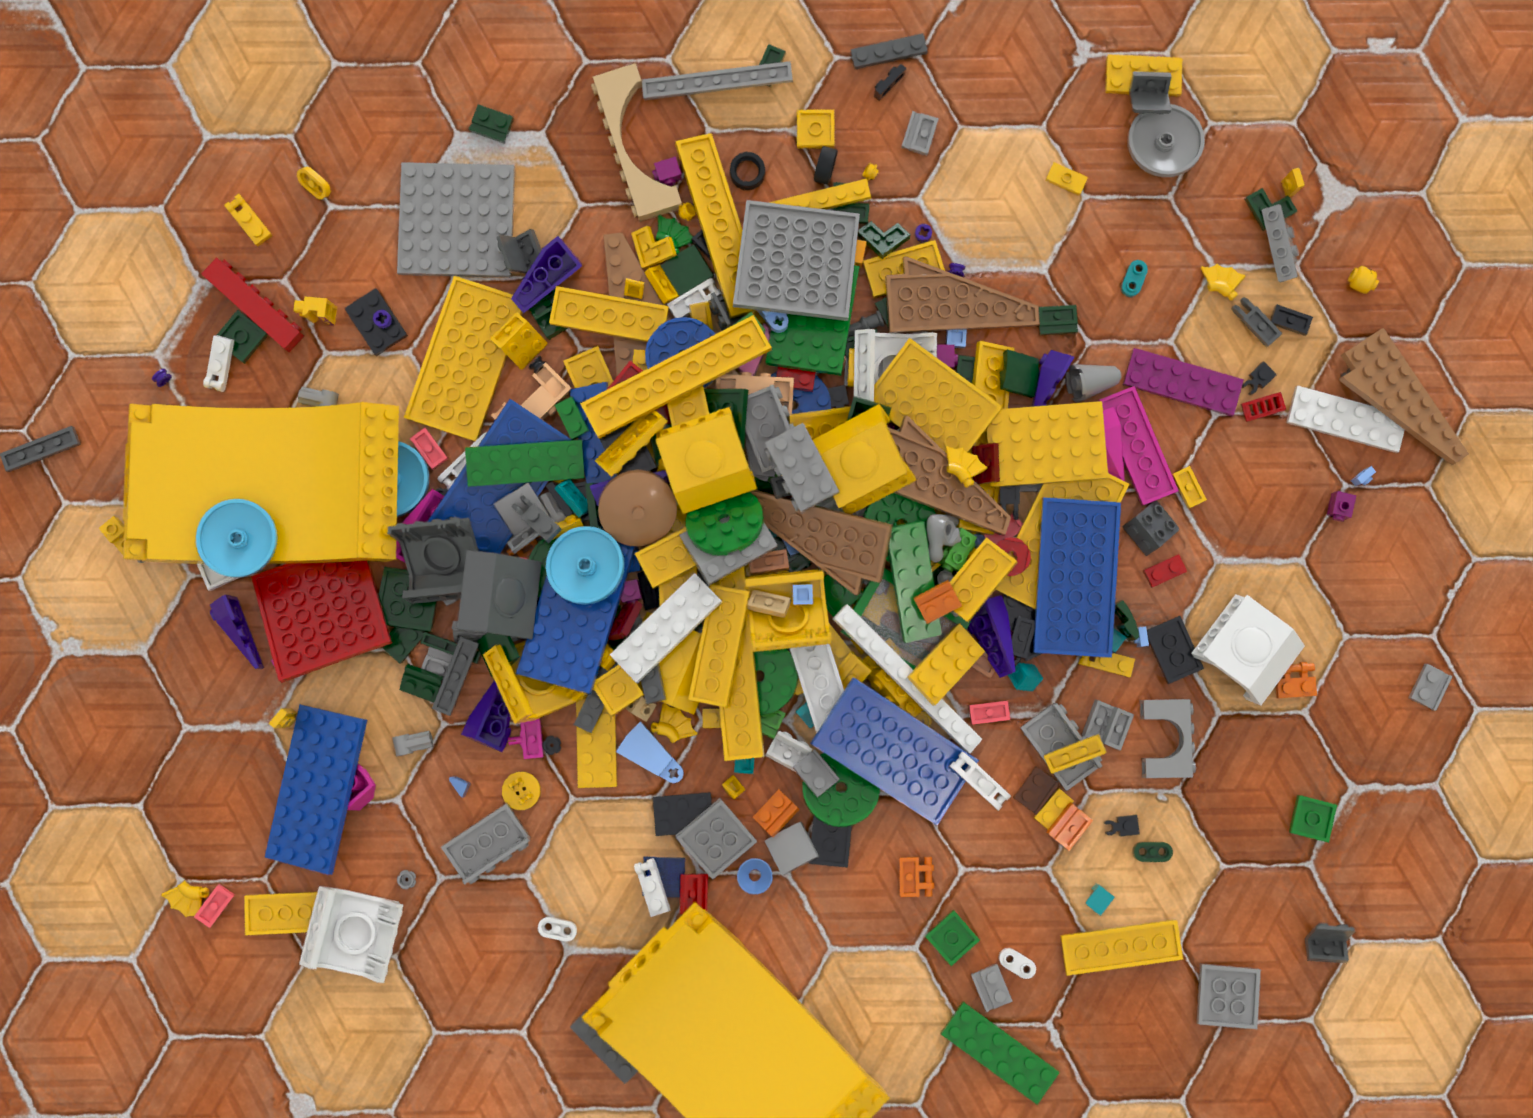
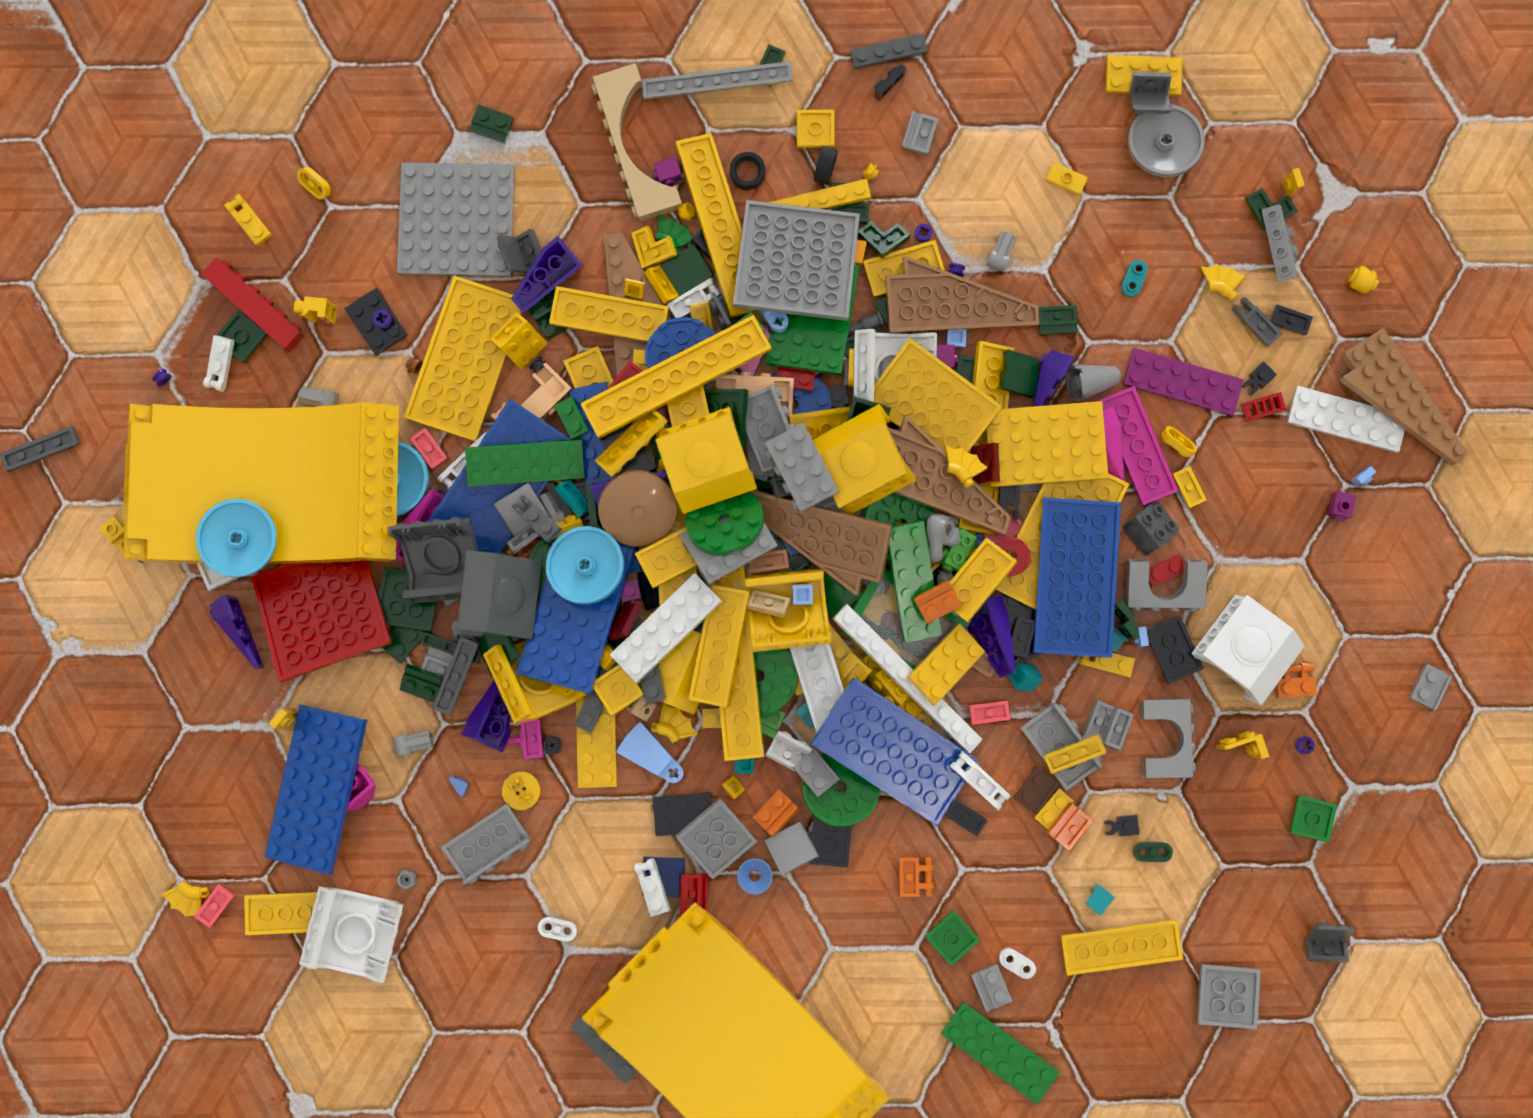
none -> dark orange plate [406,356,423,374]
none -> black plate [945,799,987,836]
none -> light grey piece [986,232,1016,272]
none -> light grey arch [1124,559,1208,611]
none -> yellow plate [1161,426,1197,457]
none -> yellow bracket [1215,731,1270,759]
none -> dark purple bush [1295,736,1315,754]

